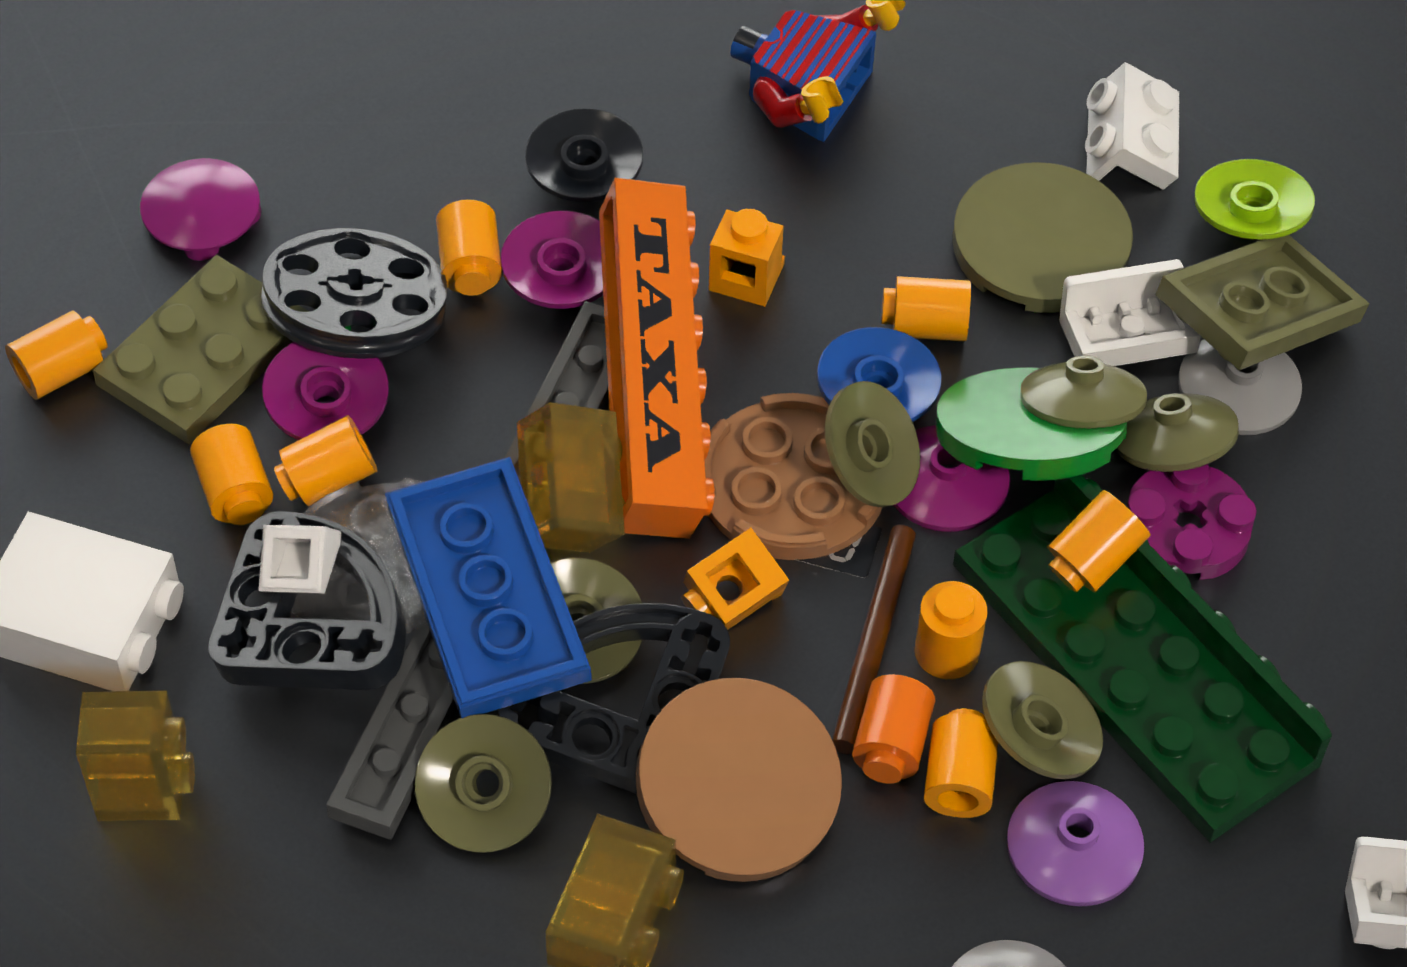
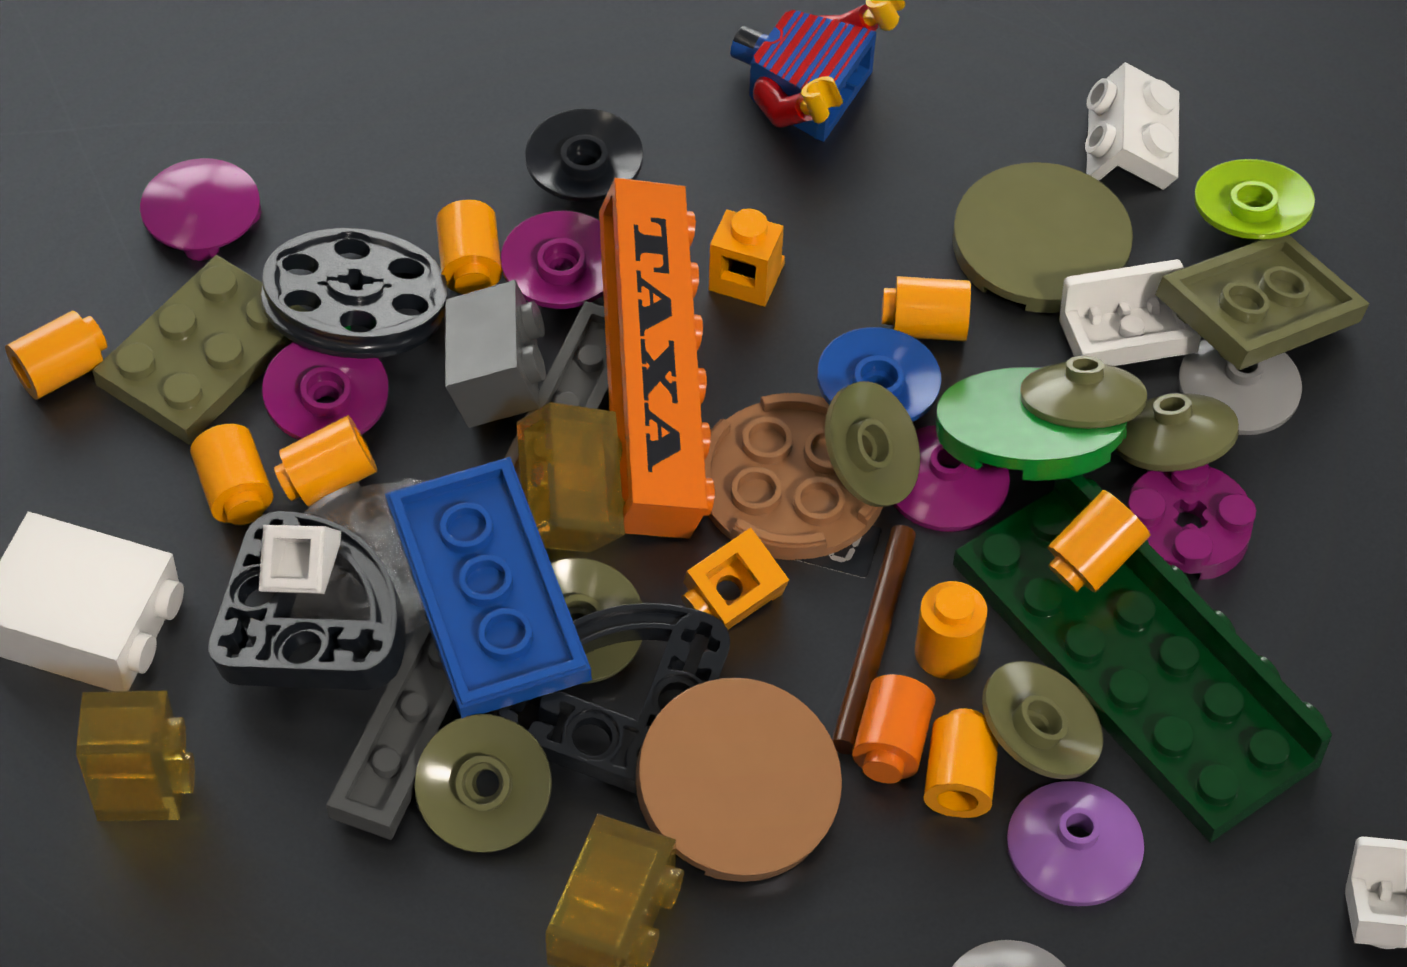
none -> brick [445,280,546,428]

